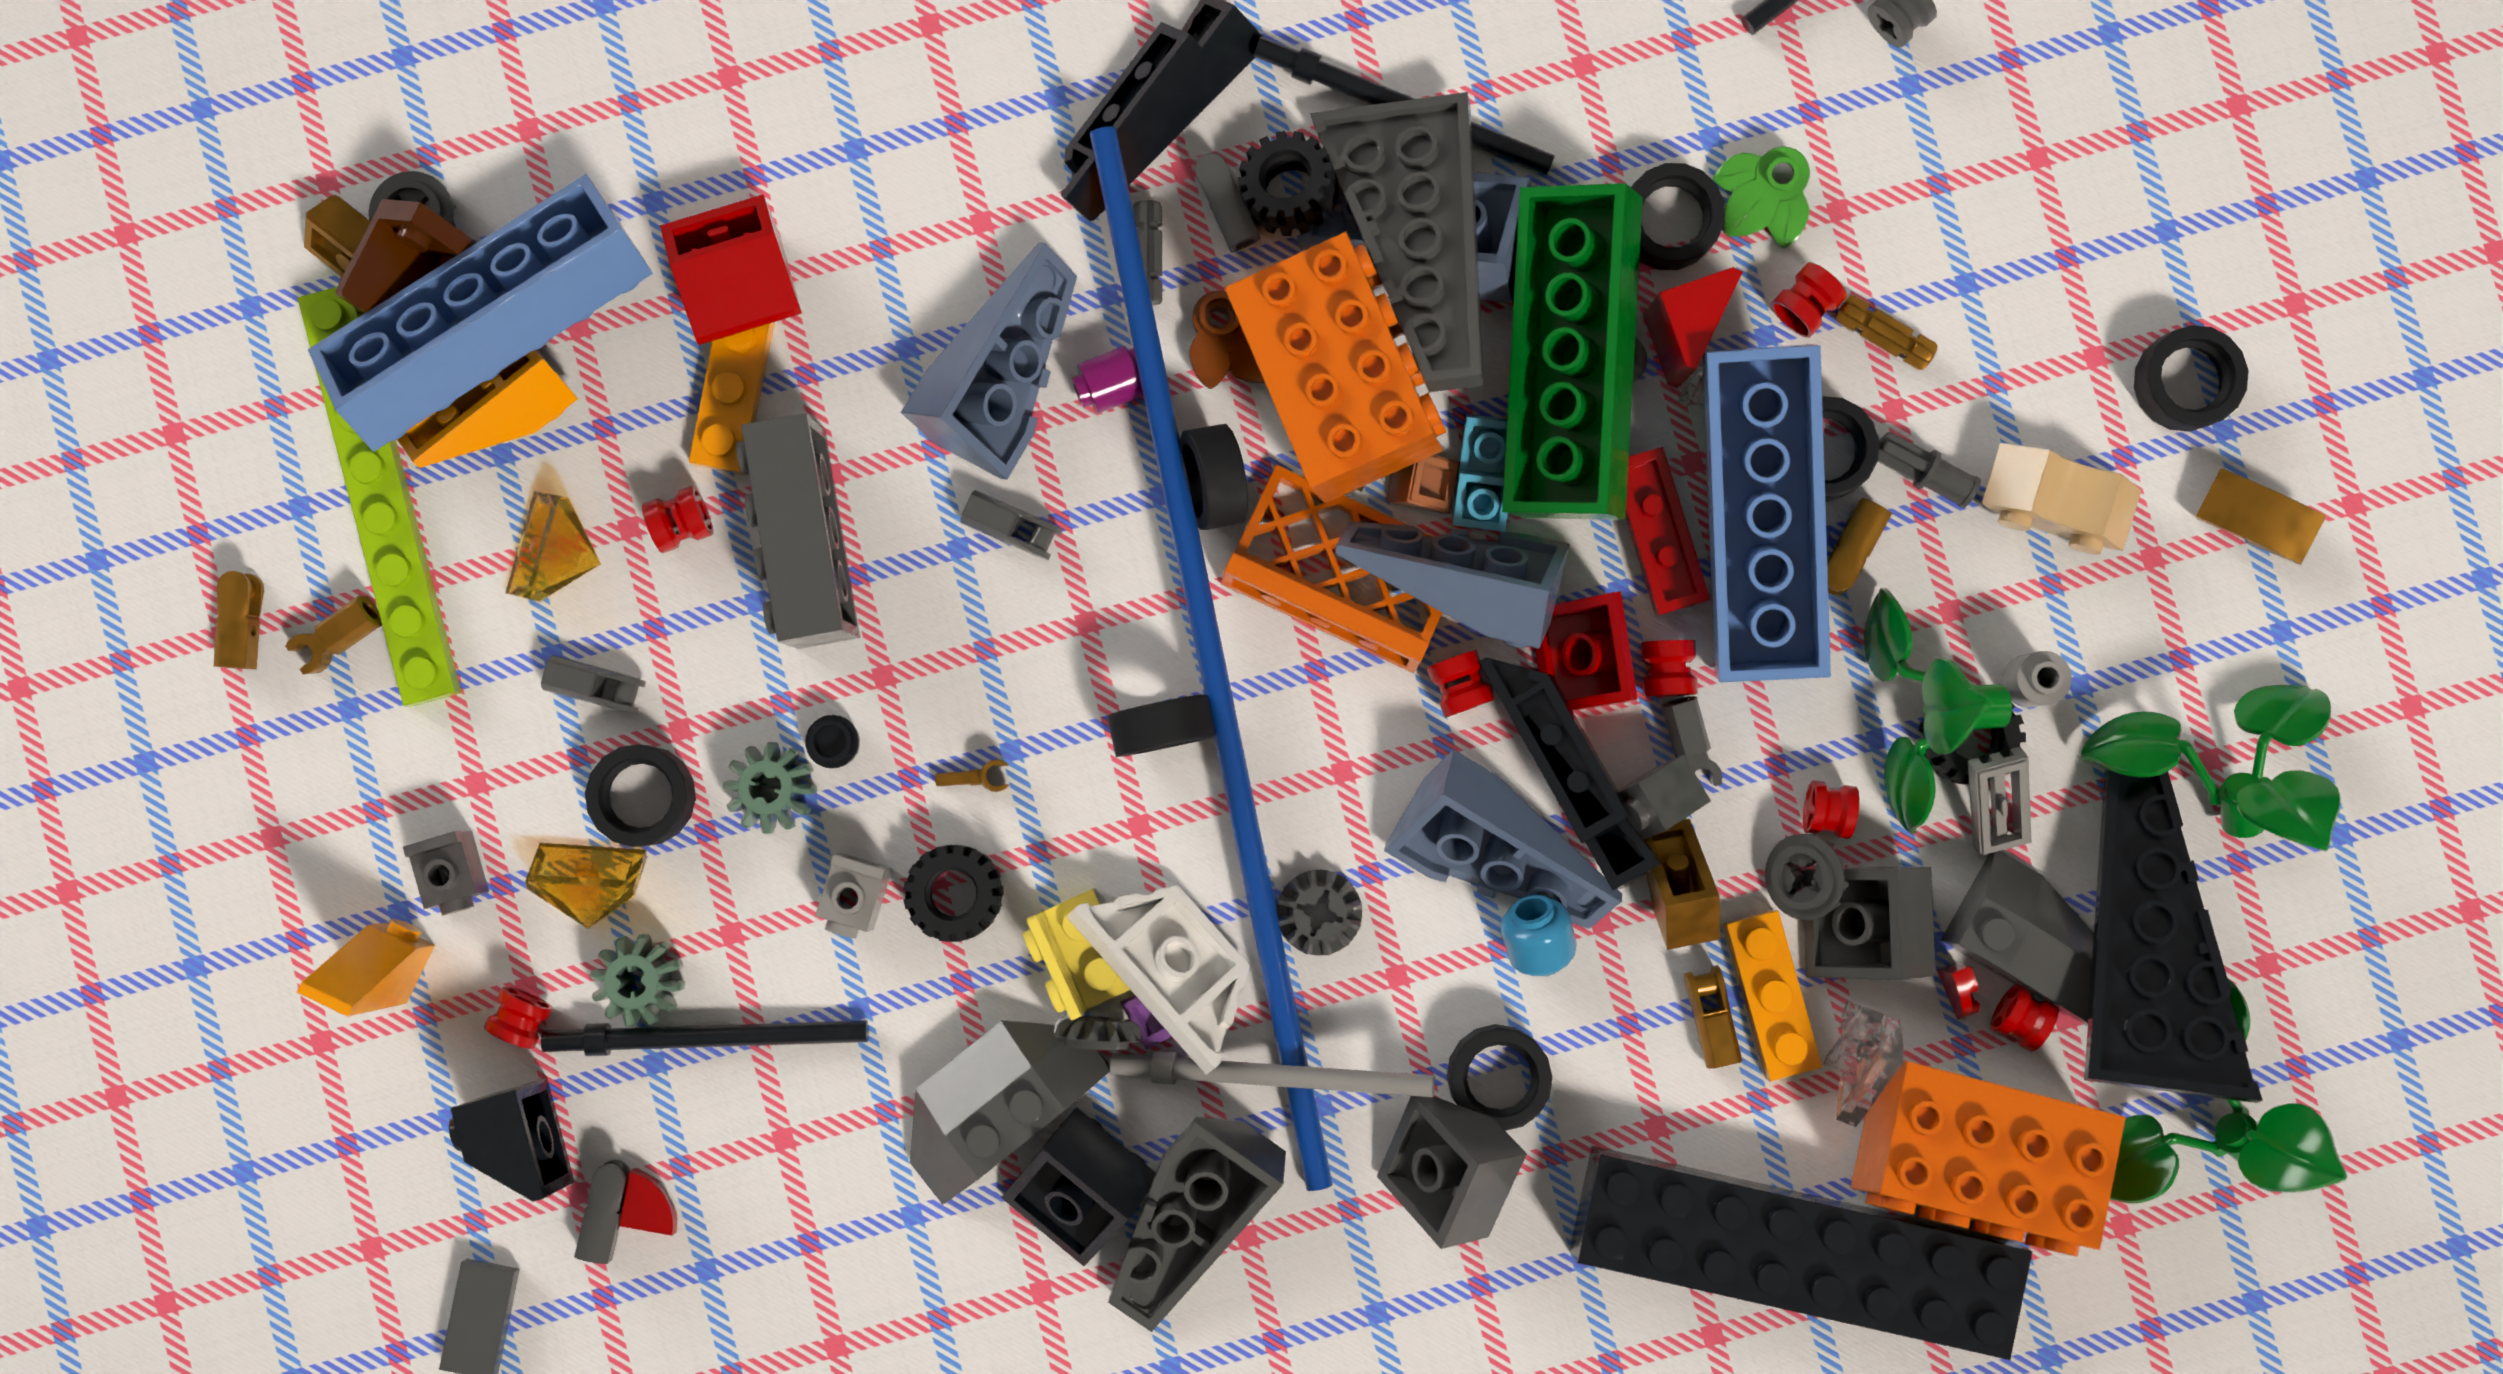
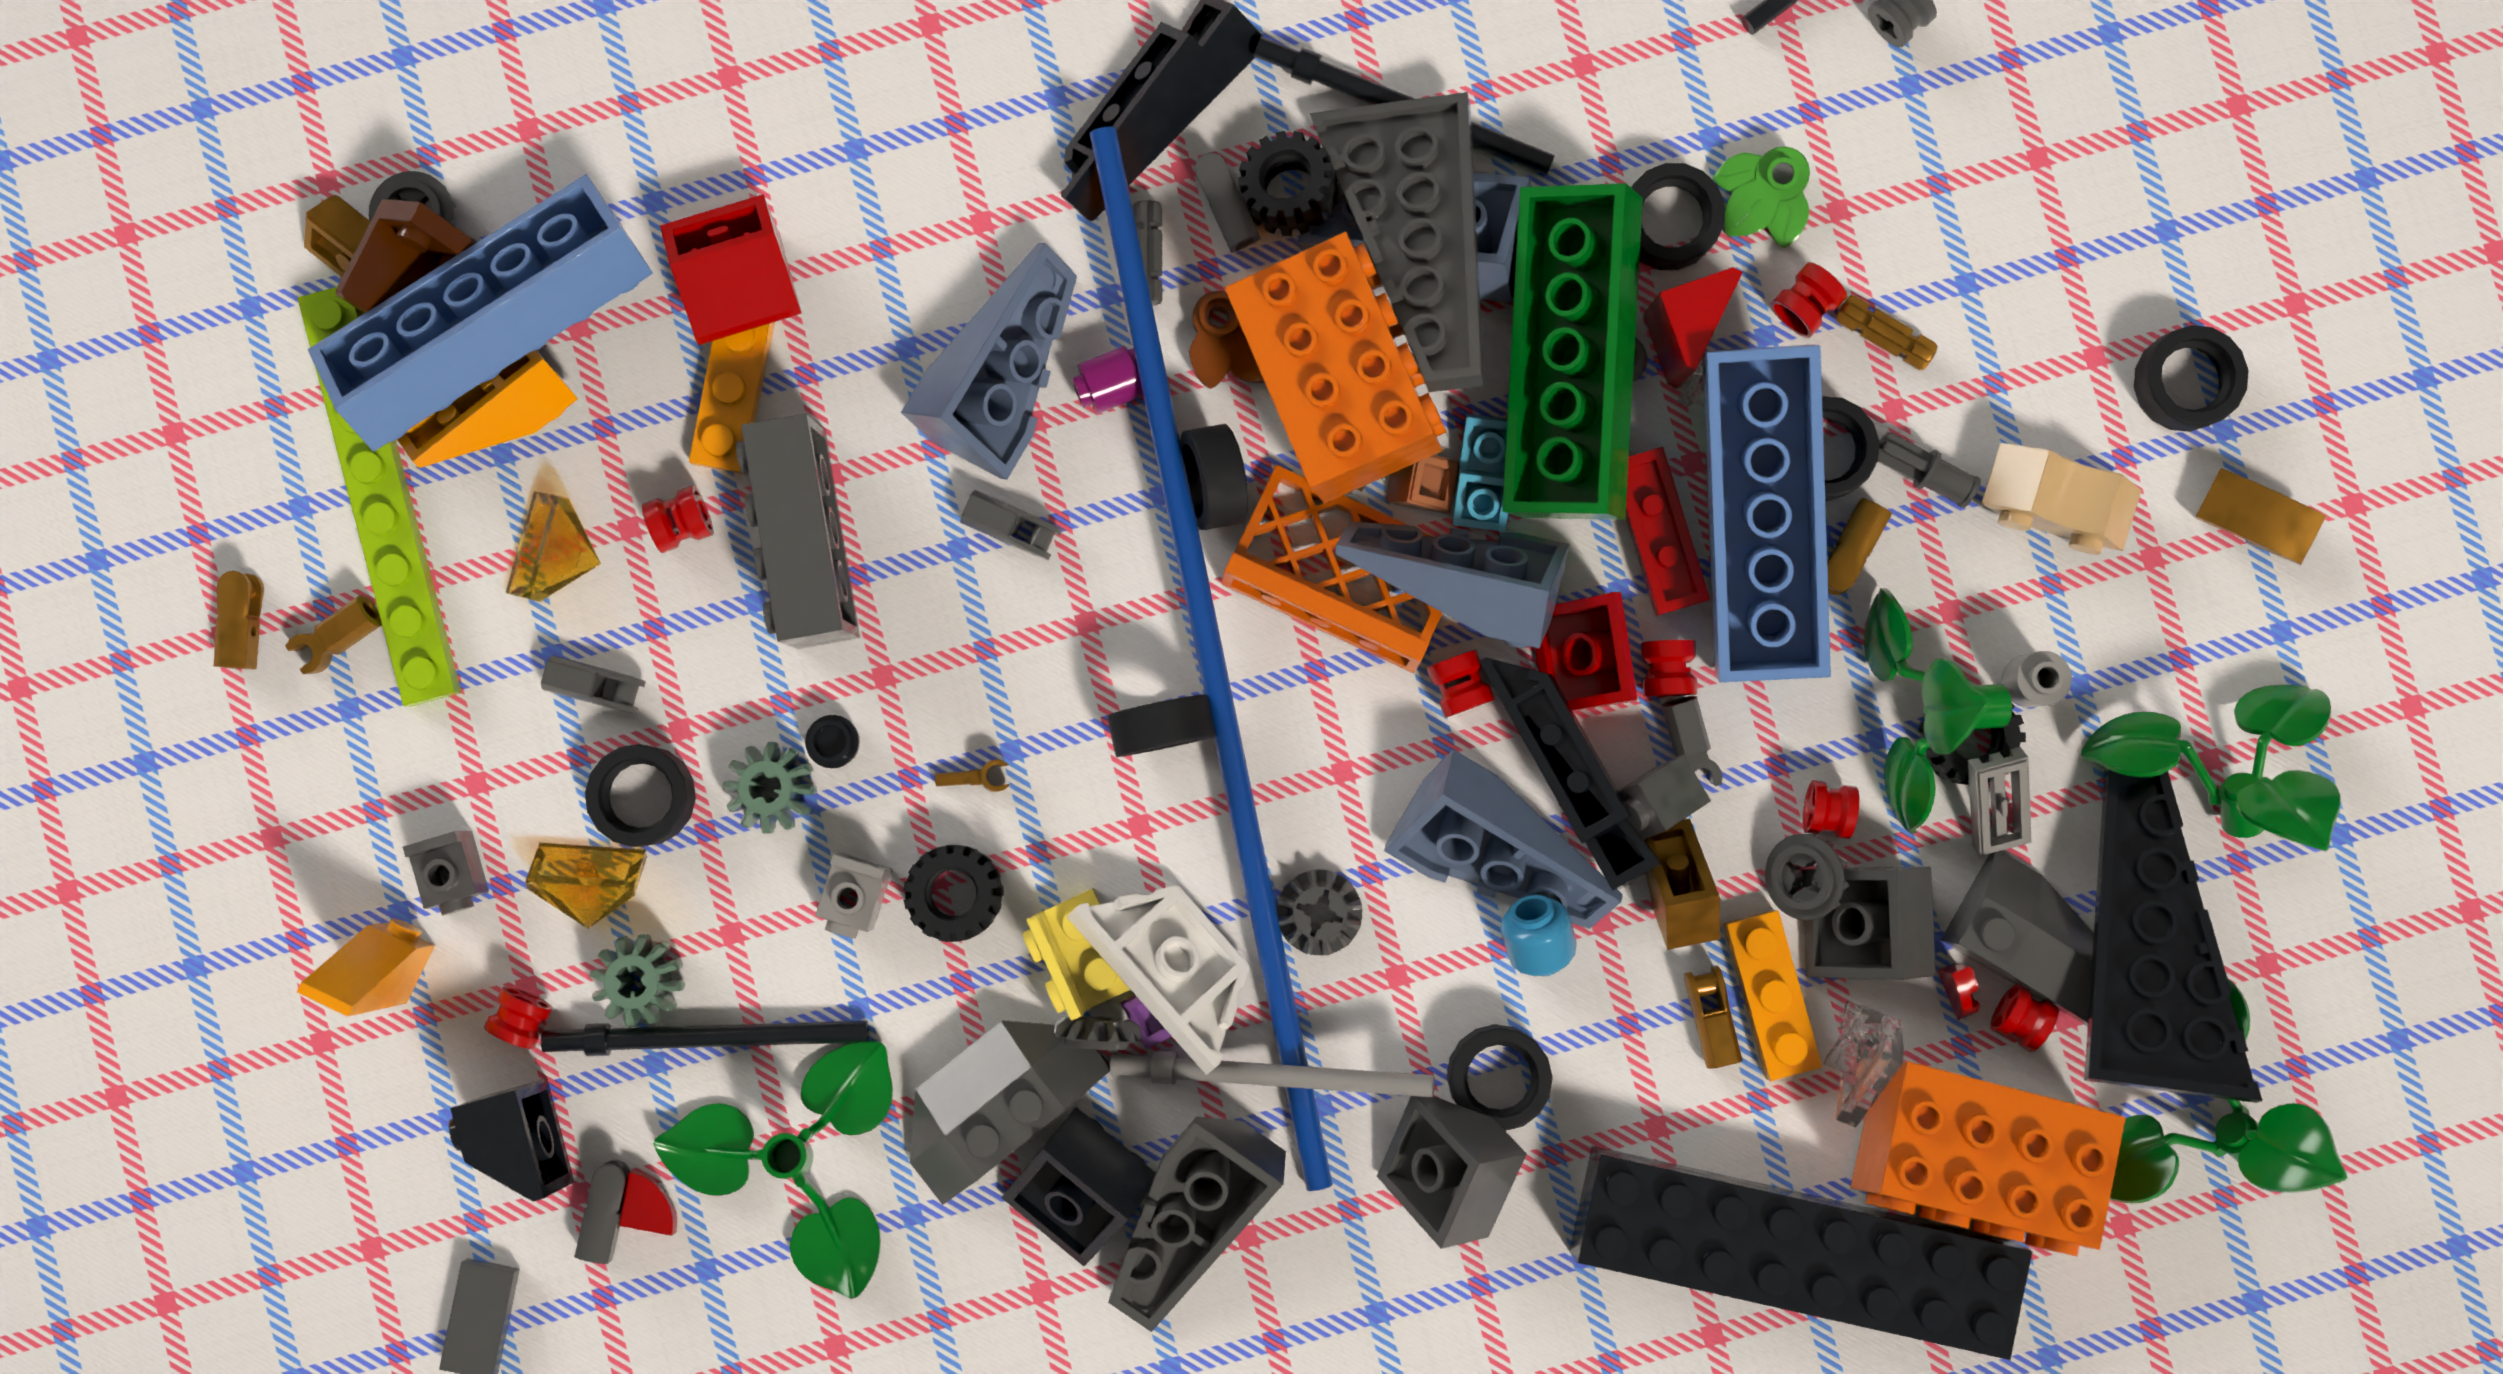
none -> green plant [653,1041,893,1299]

